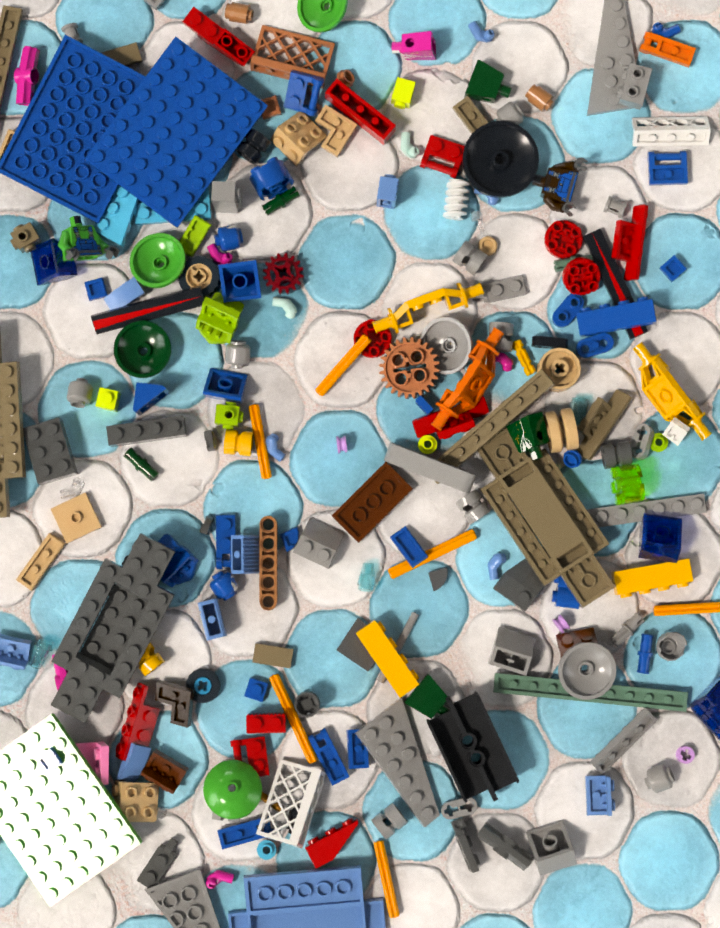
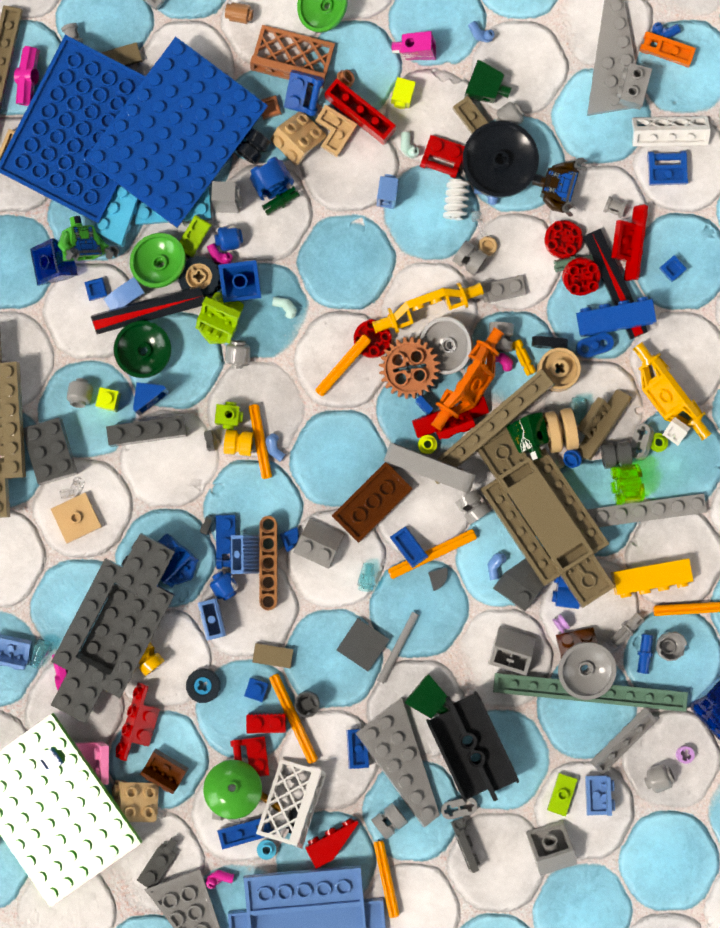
dark tan brick [10,222,42,253] -> none
tan tile [16,533,66,591] -> none
medium blue slope [117,743,151,782] -> none
dark green pin [123,447,159,482] -> none
dark brown plate [155,680,194,728] -> none
red slope [182,7,255,67] -> none
blue slope [203,368,248,404] -> none
dark red gear [263,253,304,295] -> none
blue plate [308,728,350,786] -> none
lavender bush [336,435,348,454] -> none
yellow brick [355,620,420,698] -> none
dark grey piece [477,822,534,871] -> none
medium nougat brick [525,84,554,112] -> none
blue plate [552,294,584,328] -> none
clear blue brick [638,513,682,563] -> none
none -> lime plate [547,773,578,817]

